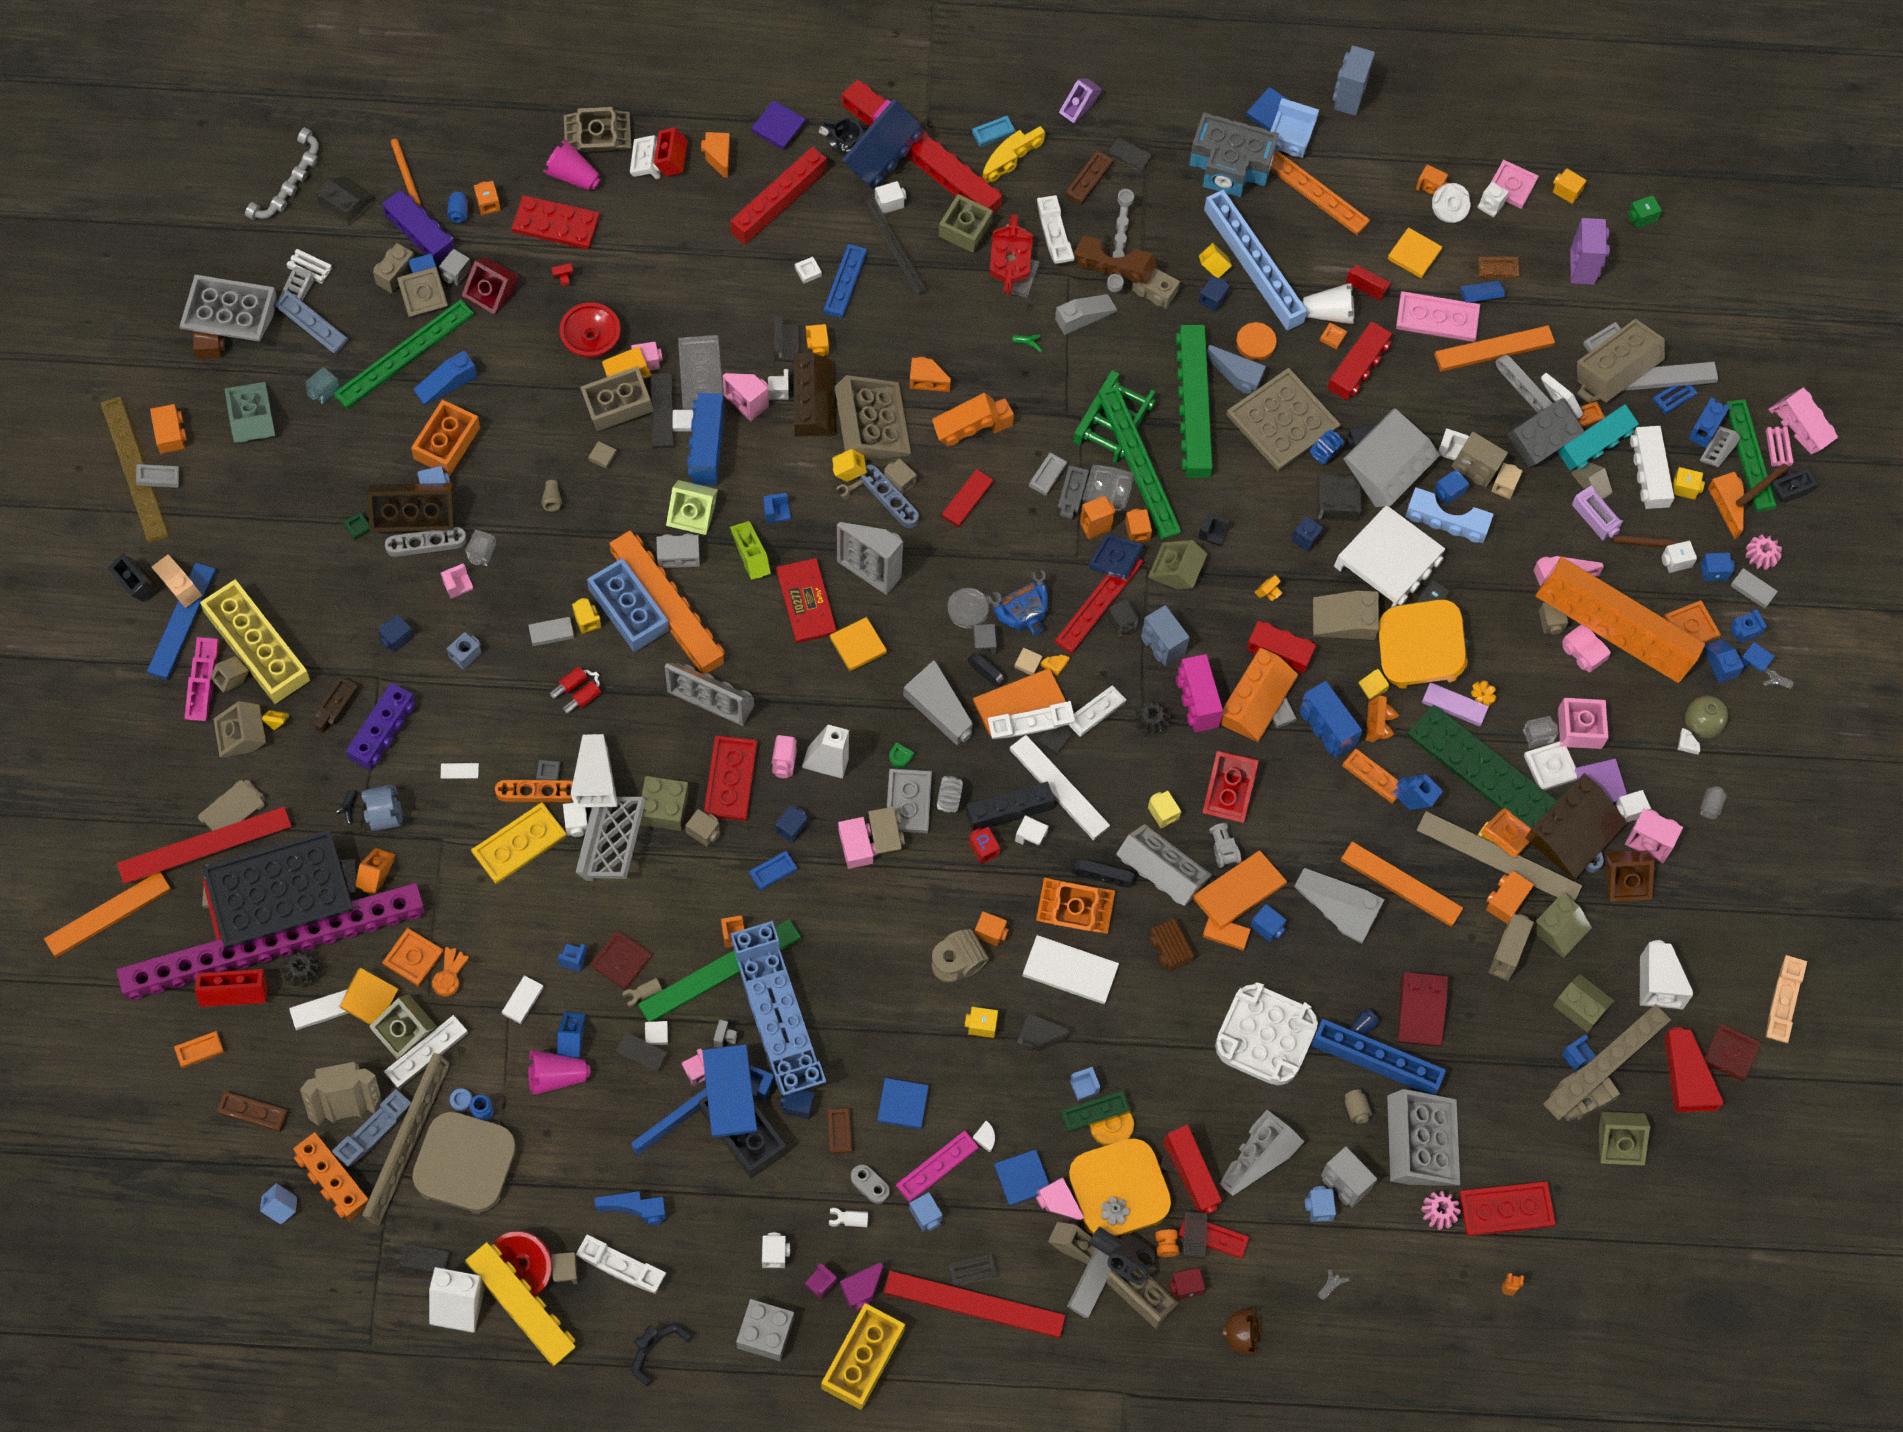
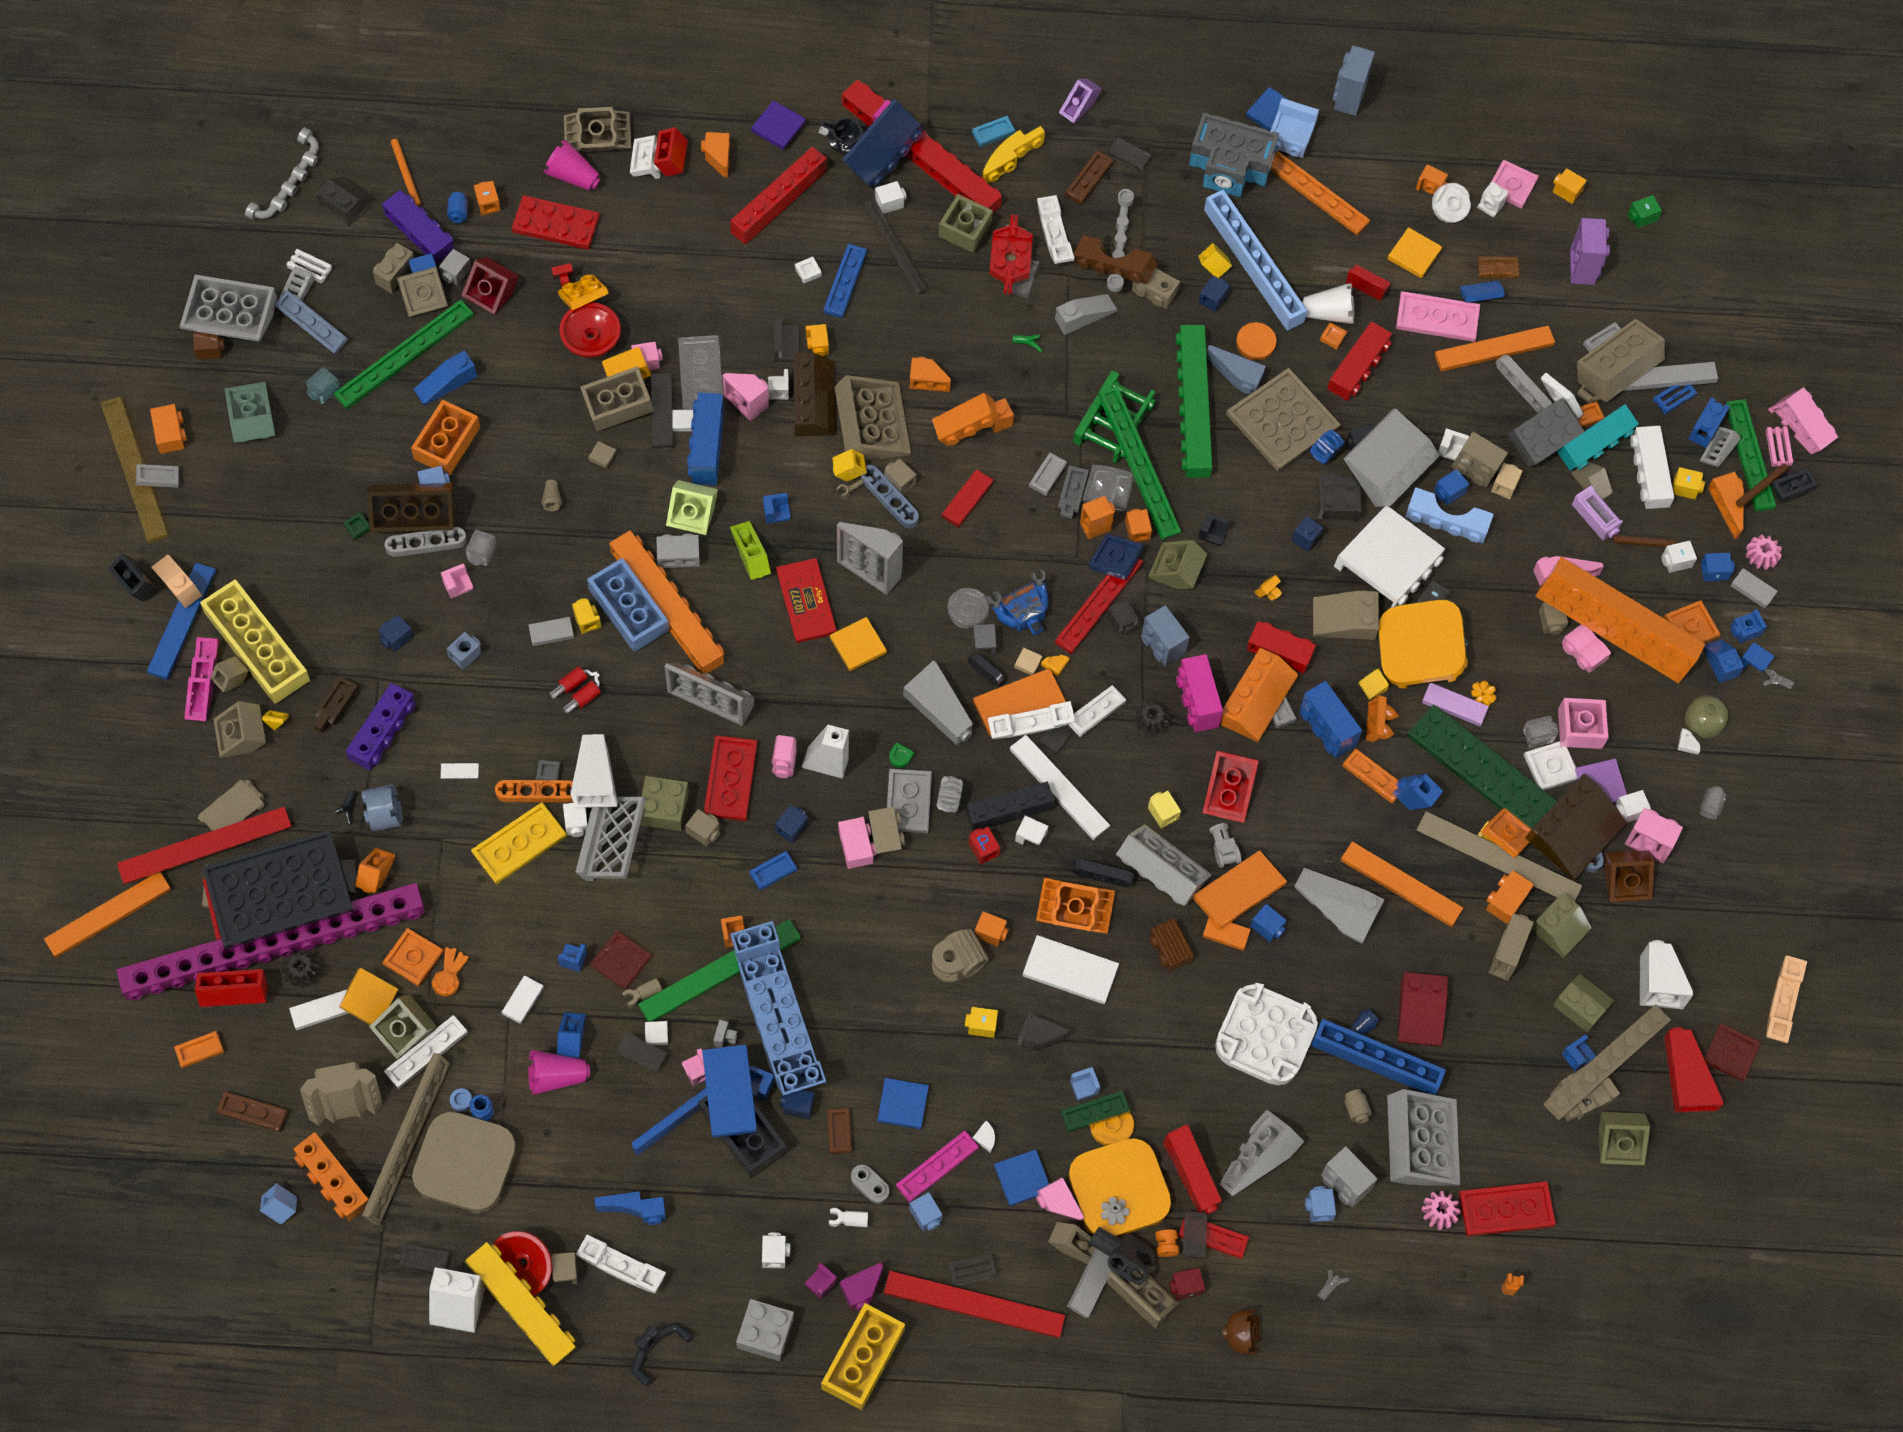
sand blue slope [332,1089,411,1167] -> none
none -> light orange tile [558,275,609,310]

